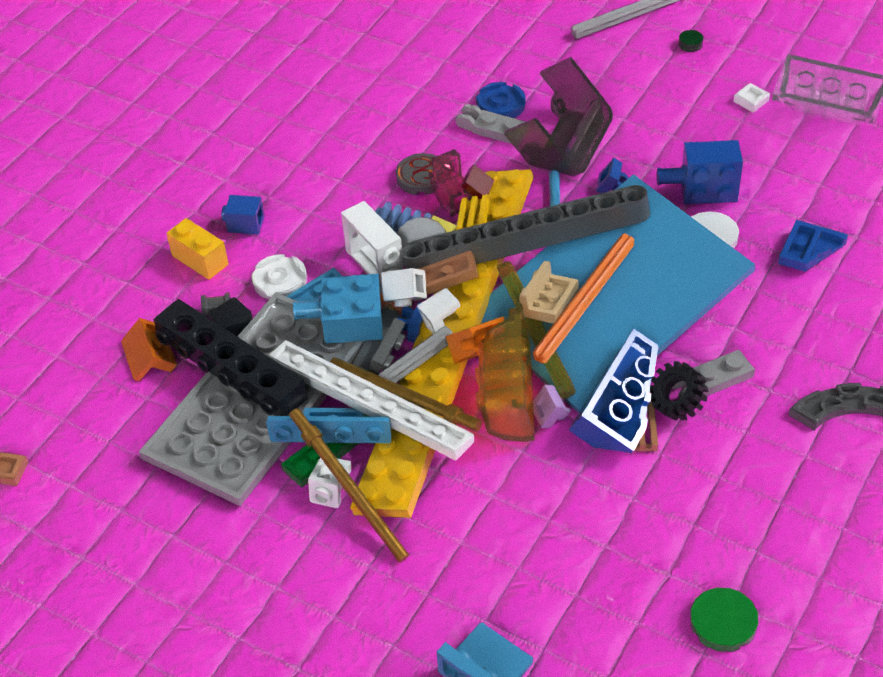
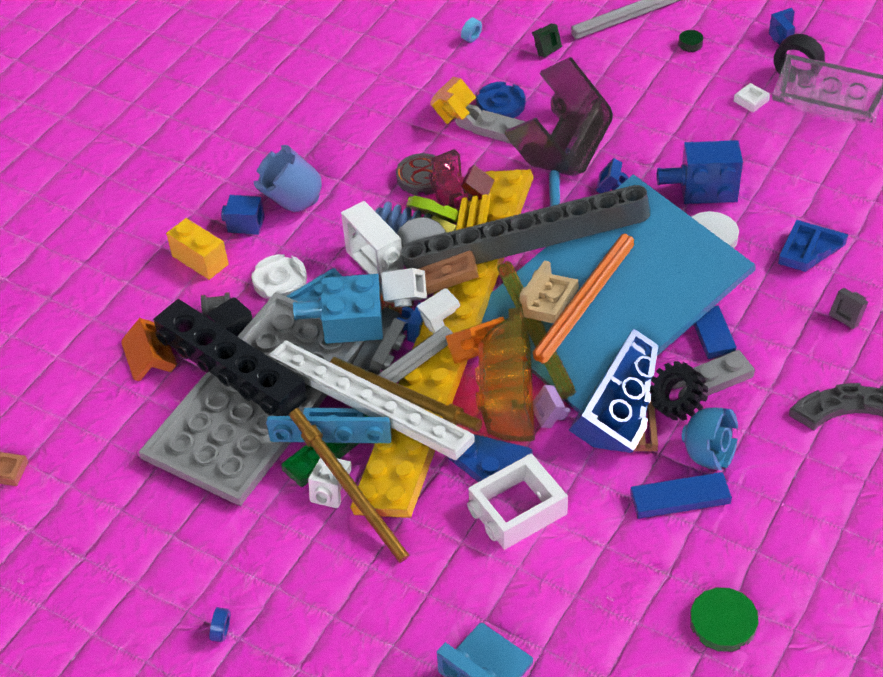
none -> blue tile [209,607,231,642]
none -> medium blue cylinder [254,145,322,212]
none -> lime tile [406,196,459,223]
none -> yellow brick [430,77,476,124]
none -> blue wing [447,434,533,482]
none -> medium azure tile [461,17,482,43]
none -> window [467,453,568,550]
none -> dark green tile [532,23,562,57]
none -> blue tile [630,472,732,519]
none -> dark azure cylinder [682,408,738,470]
none -> blue tile [693,305,737,359]
none -> blue bracket [769,8,795,45]
none -> black tyre [774,34,825,84]
none -> dark grey tile [829,288,868,329]

